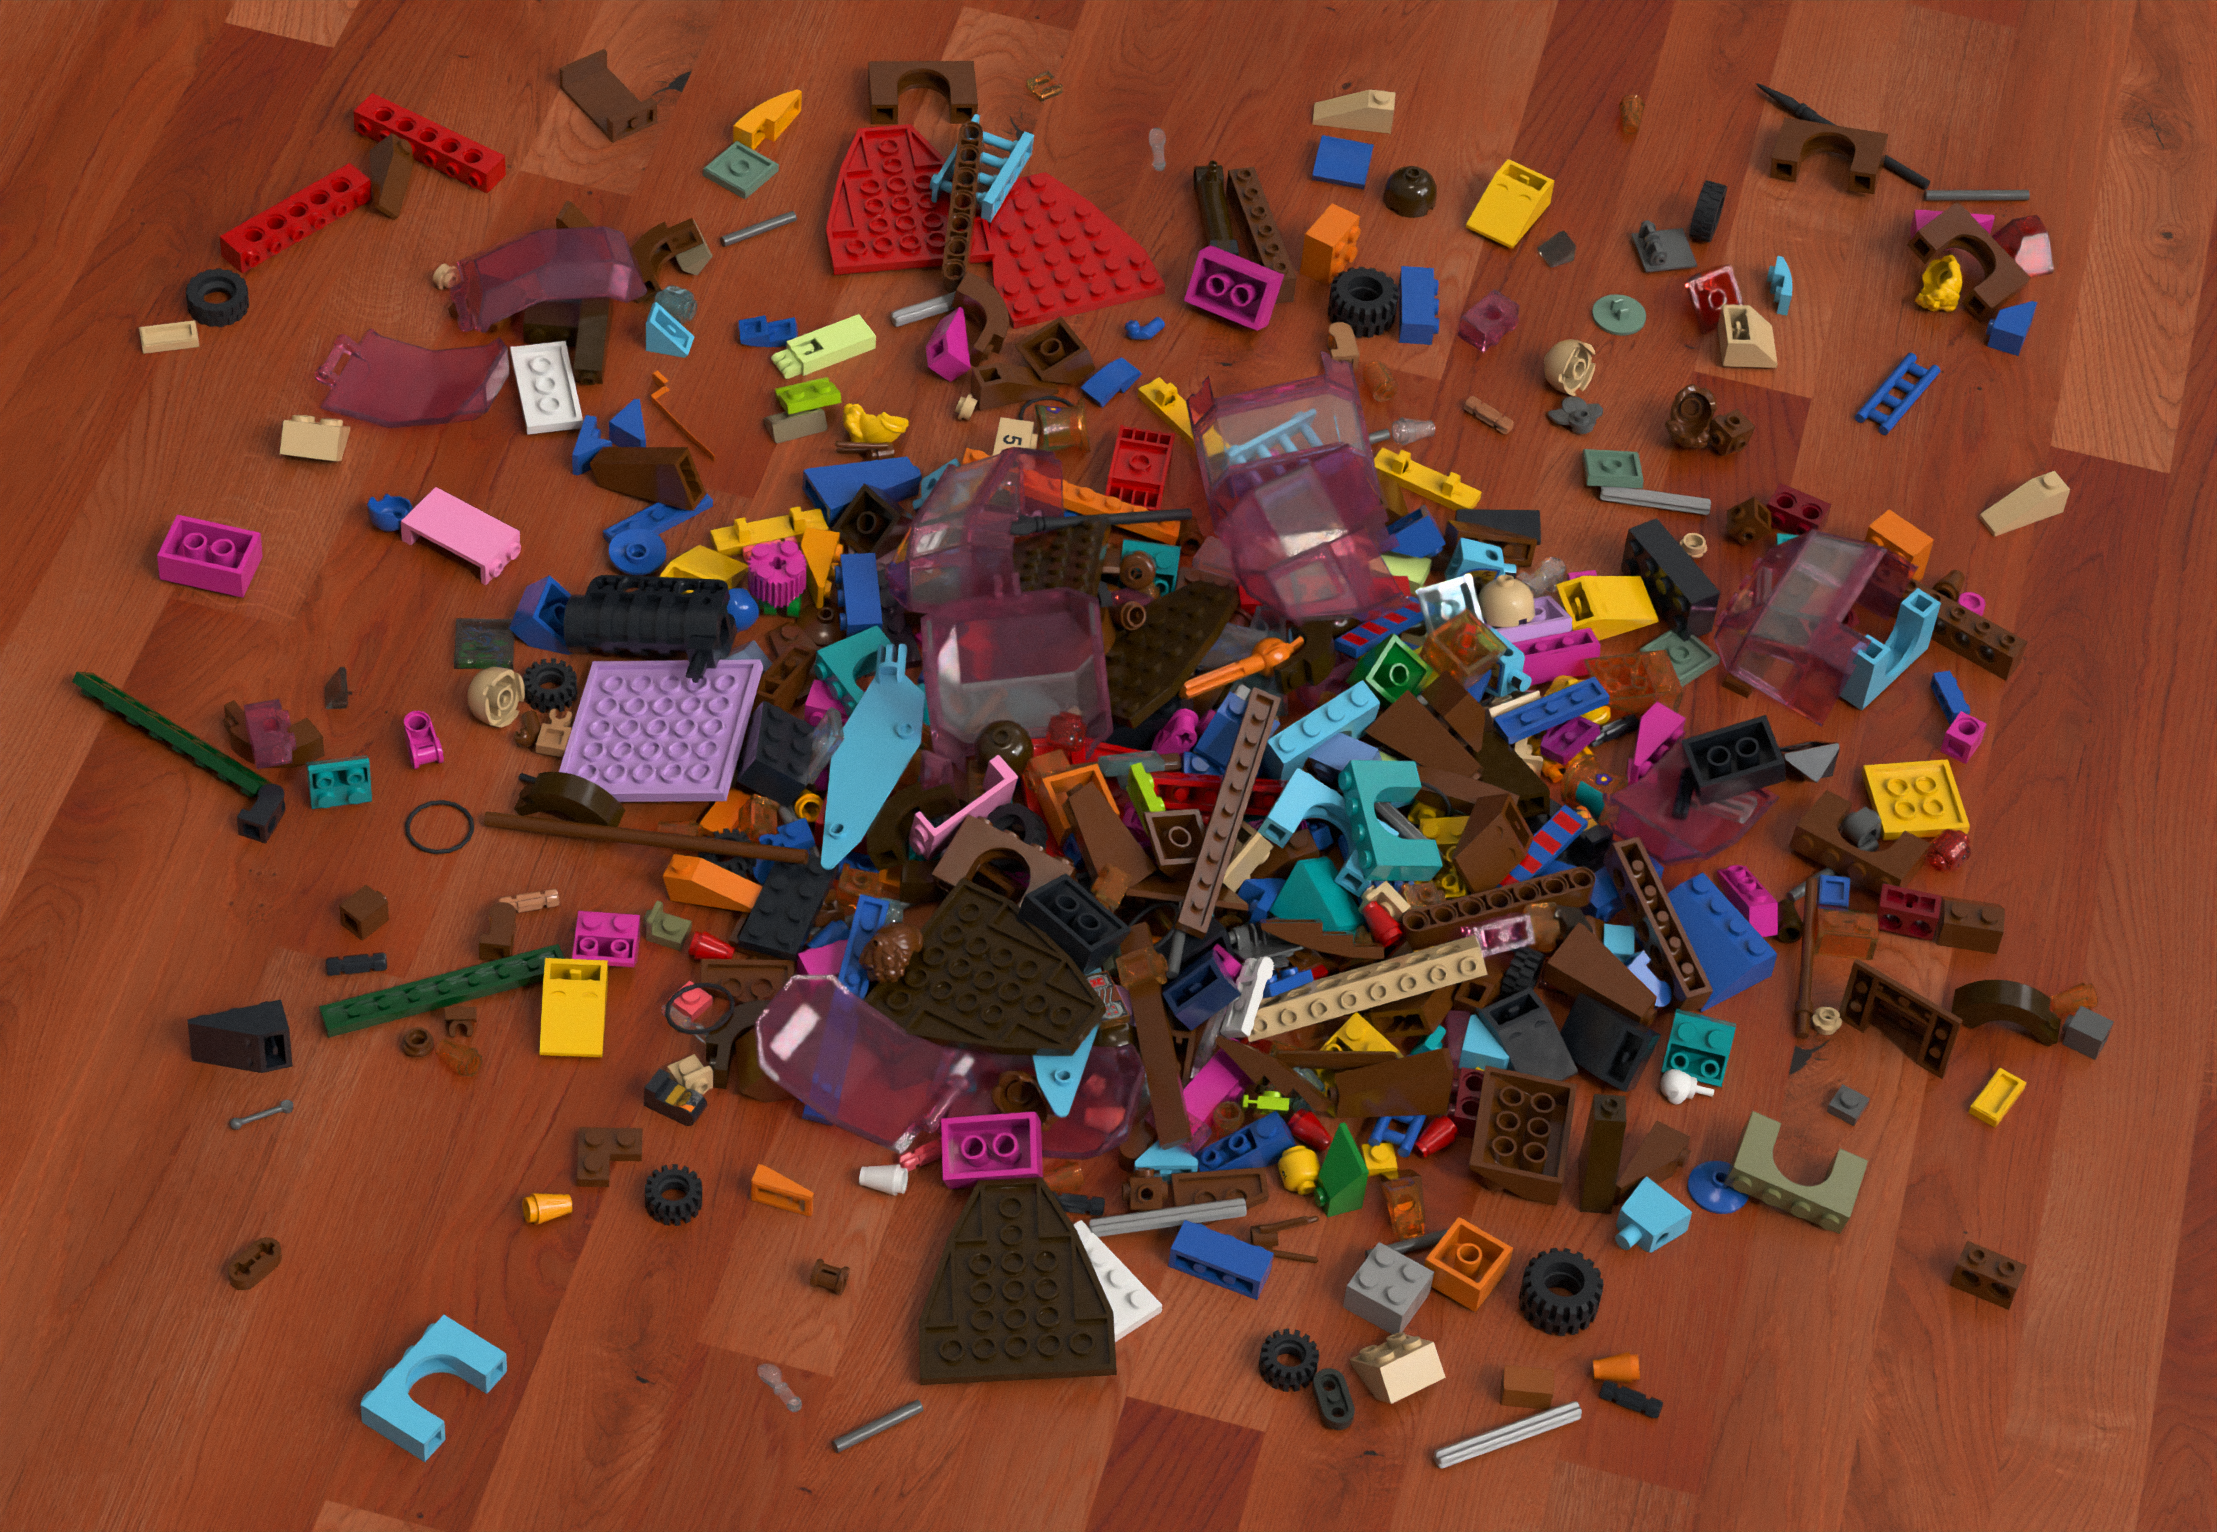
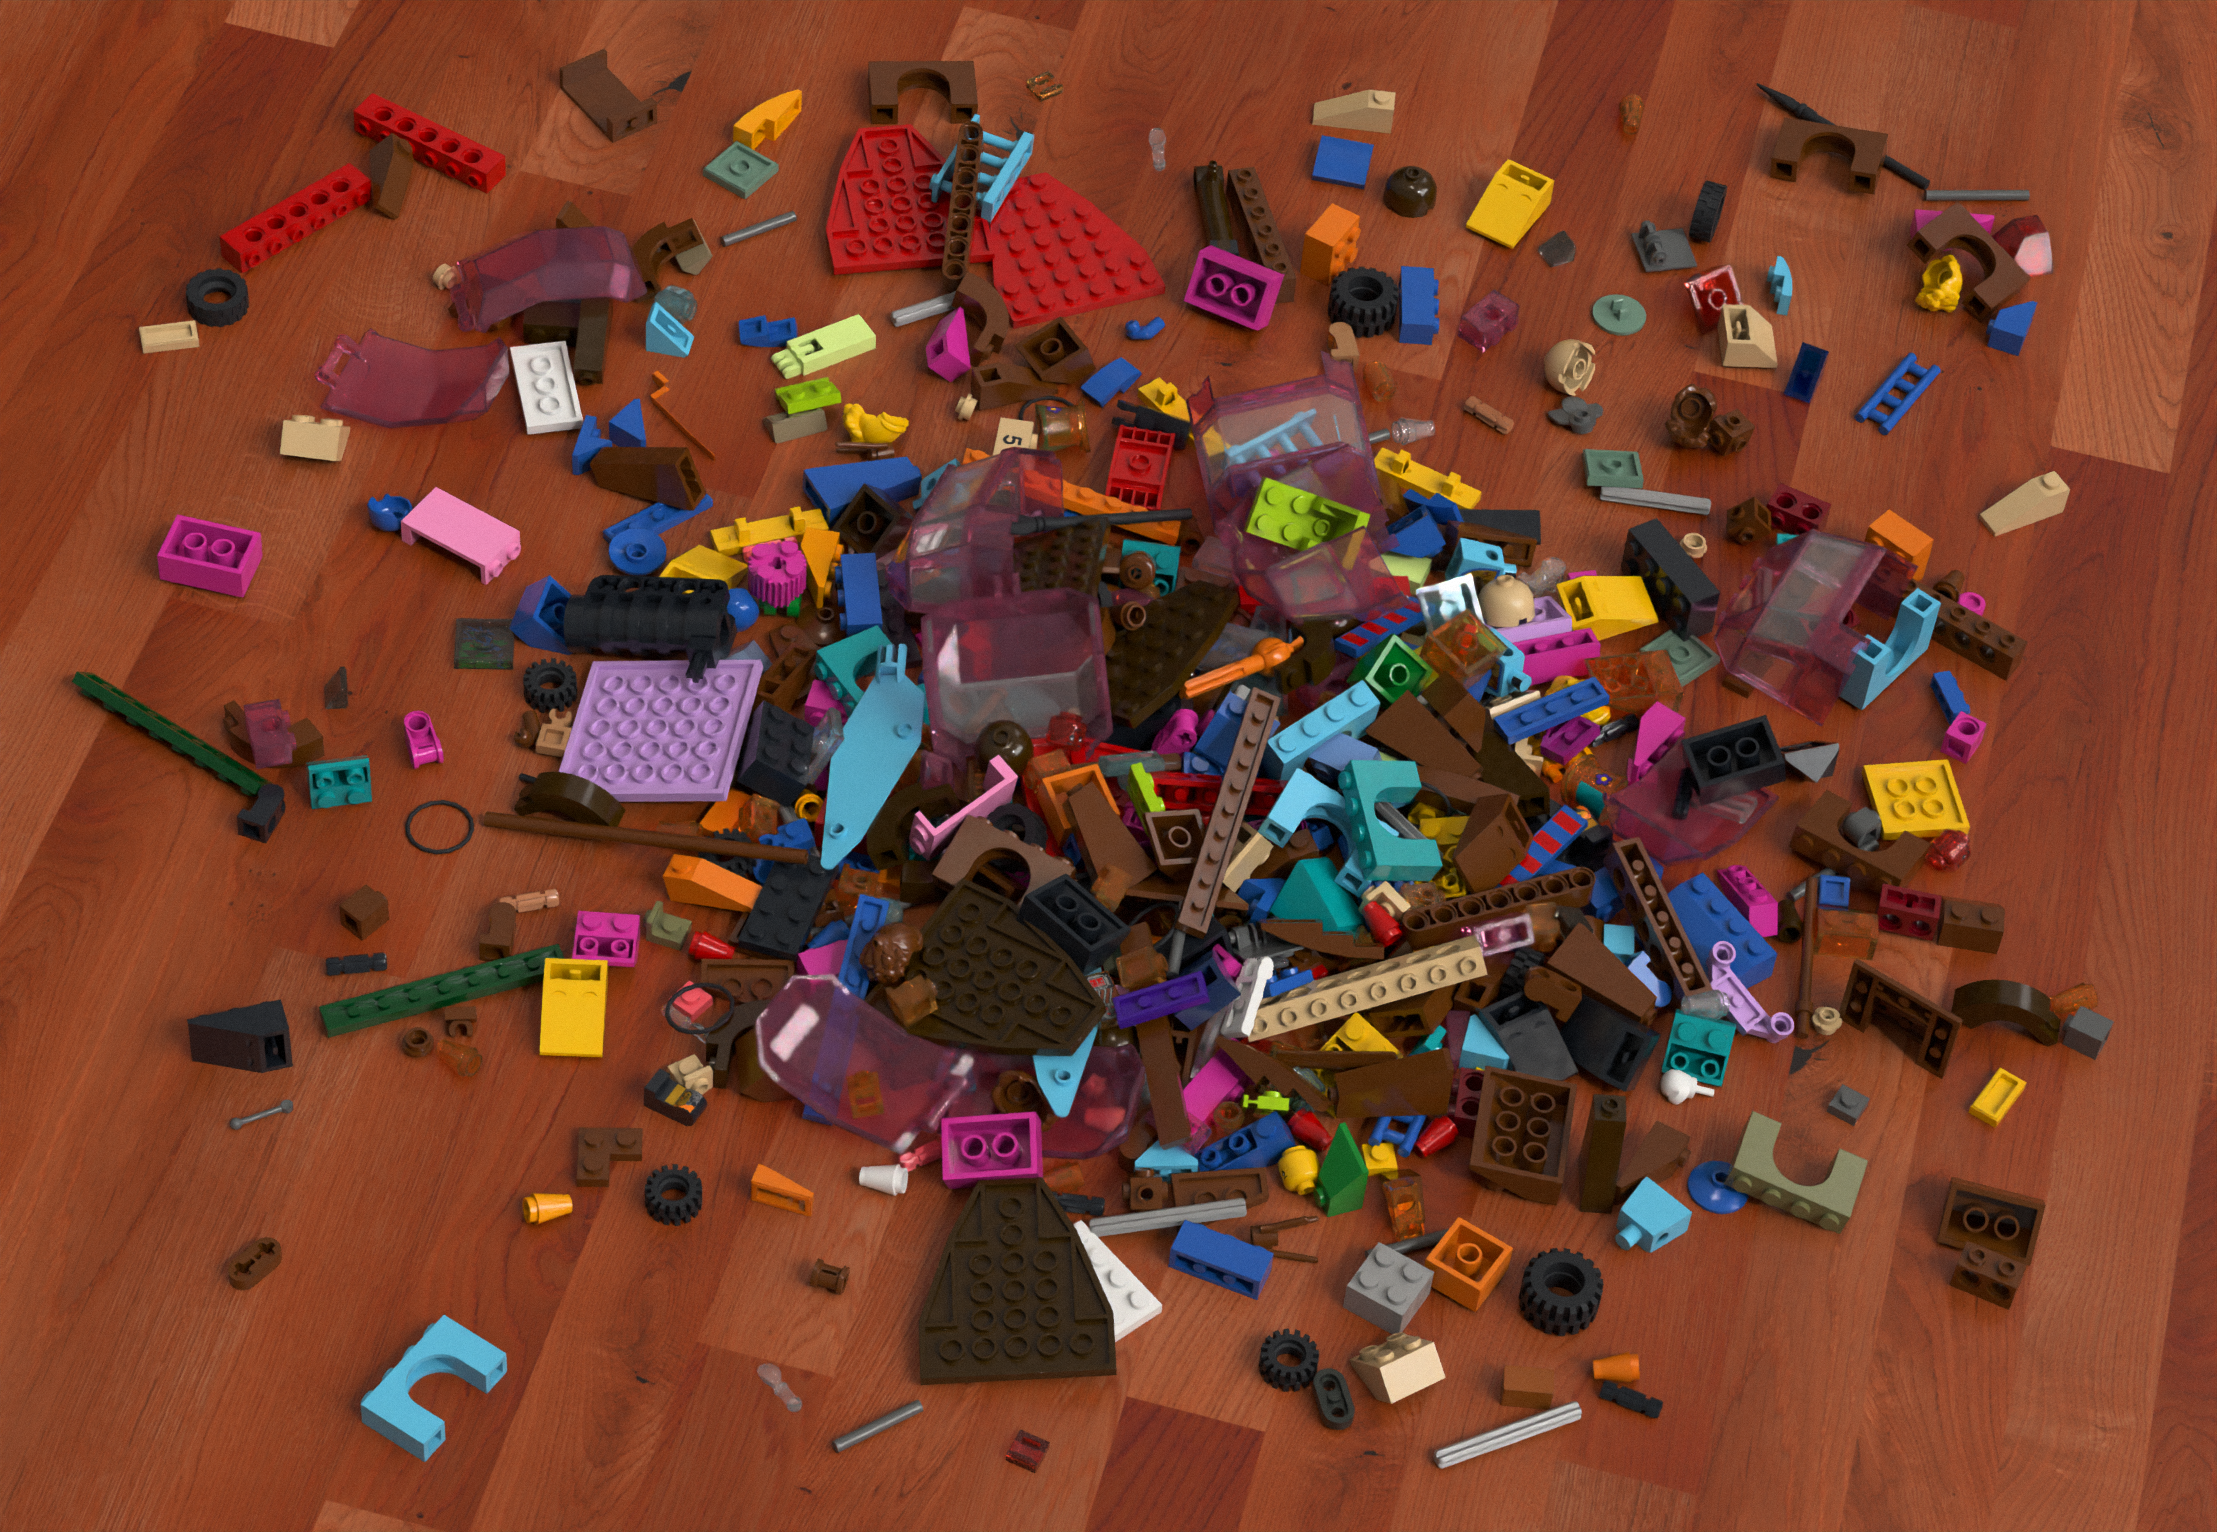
tan cylinder [467,667,525,727] -> none
none -> clear orange brick [846,1070,884,1119]
none -> clear orange brick [885,975,938,1027]
none -> clear red tile [1006,1429,1050,1473]
none -> black hinge [1111,400,1193,450]
none -> dark purple tile [1112,971,1210,1029]
none -> lime bracket [1244,476,1370,569]
none -> blue slope [1403,489,1464,525]
none -> reddish brown leg [1524,966,1582,1022]
none -> clear cone [1681,989,1730,1020]
none -> lavender plate [1706,941,1794,1043]
none -> clear blue slope [1784,342,1829,403]
none -> reddish brown slope [1937,1176,2046,1266]

